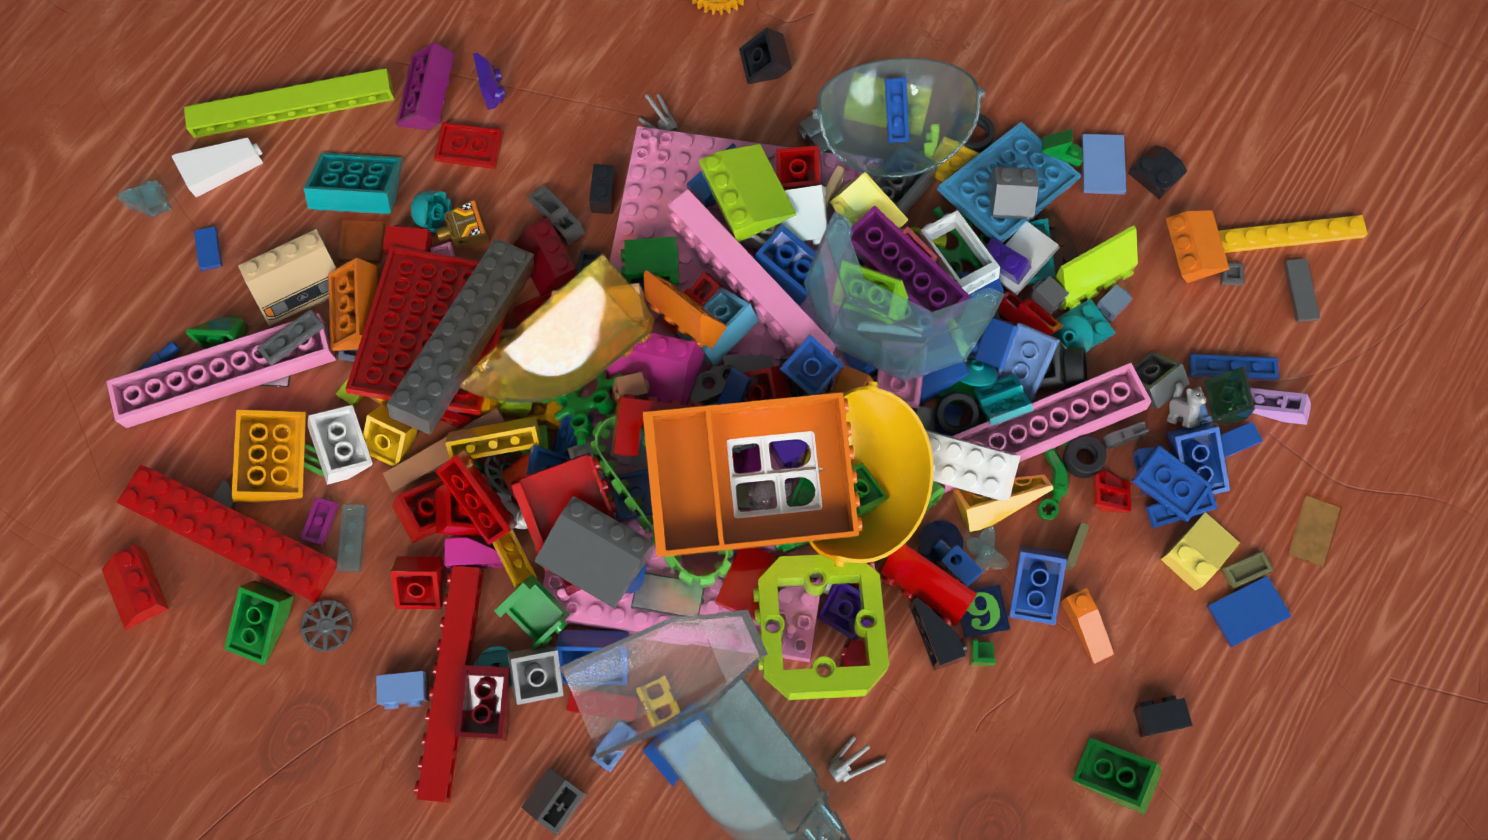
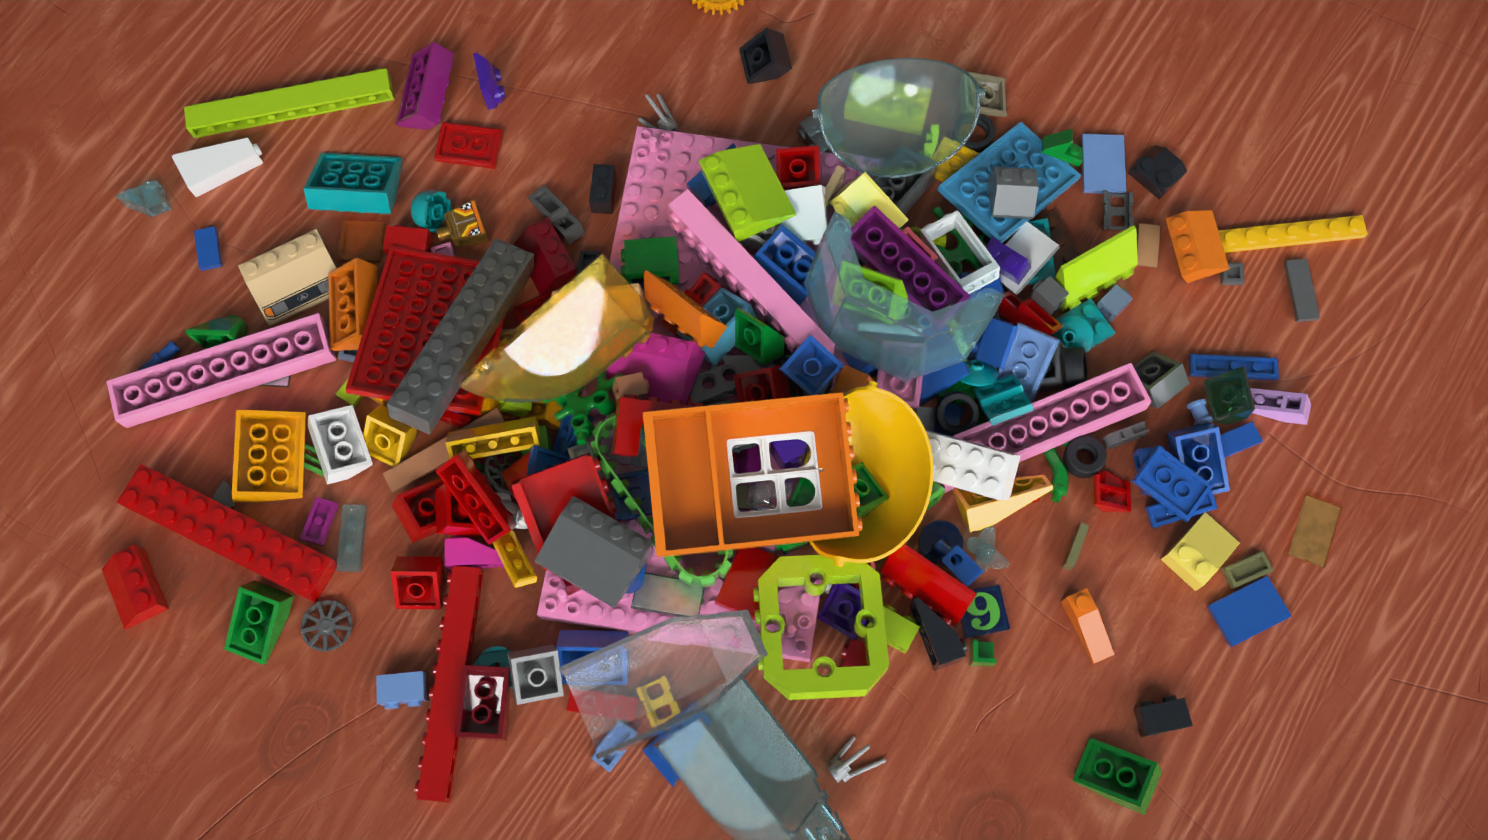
dark grey tile [257,309,325,366] -> none
green panel [494,574,570,650] -> none
dark grey slope [521,767,588,835] -> none
blue tile [717,368,752,405] -> none
blue tile [884,77,909,144] -> none
blue slope [1009,545,1067,625] -> none
green bush [1037,499,1059,521] -> none
light grey animal [1167,382,1206,428] -> none
none -> green slope [735,307,785,365]
none -> lime brick [867,604,920,654]
none -> dark tan slope [962,72,1007,117]
none -> dark grey piece [1102,191,1134,231]
none -> medium nougat slope [1137,223,1160,268]

